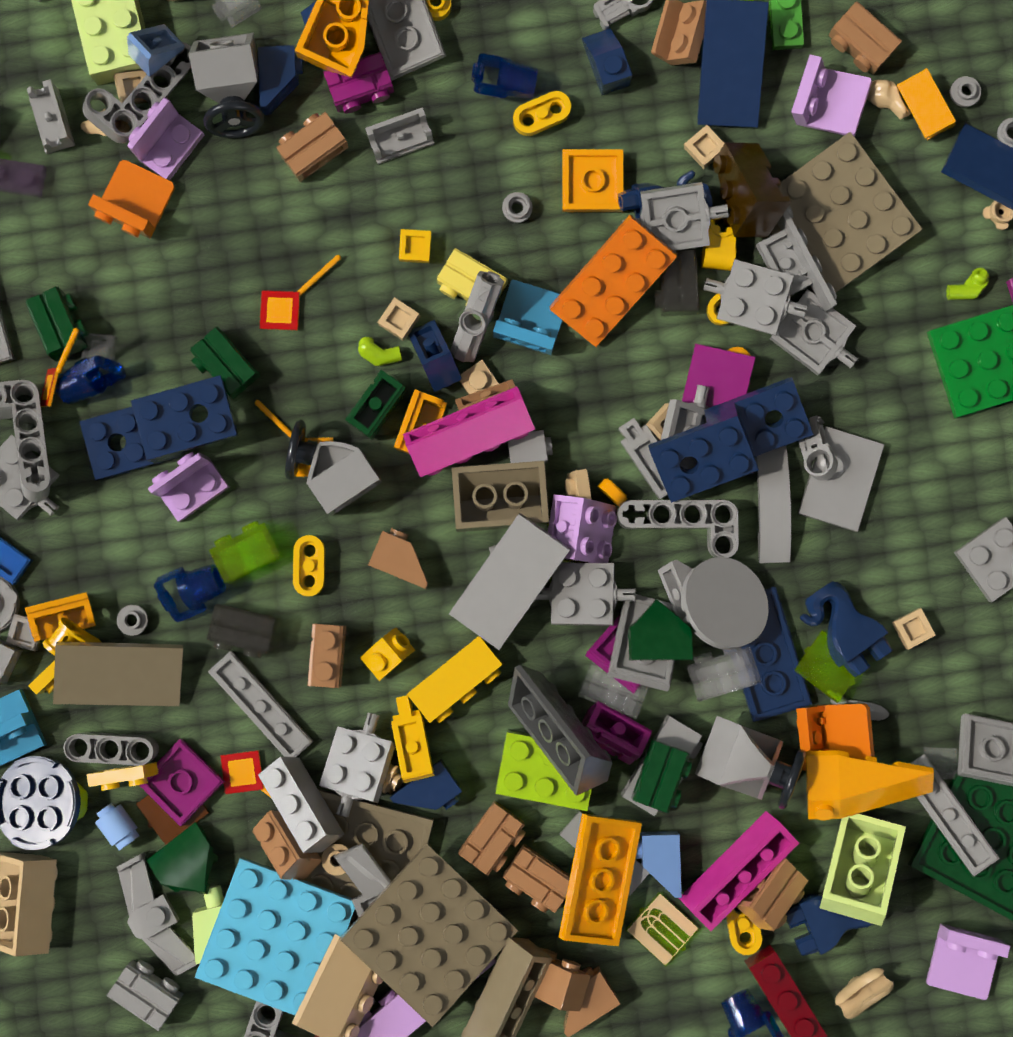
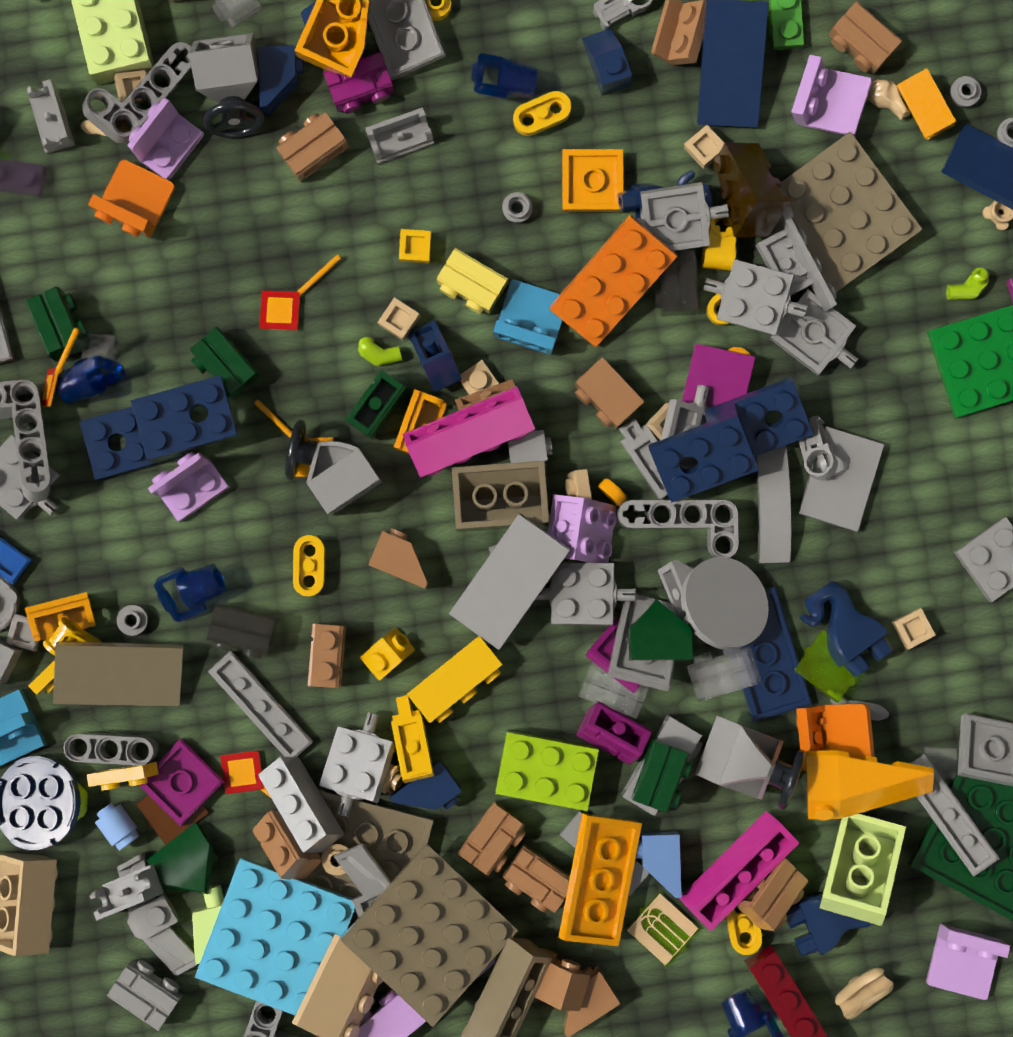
medium blue slope [127,24,185,77] -> none
clear neon green brick [209,521,284,584] -> none
light grey piece [450,271,504,362] -> none
dark grey slope [508,665,612,796] -> none
none -> light grey hinge [90,864,164,921]
none -> medium nougat brick [574,357,644,430]

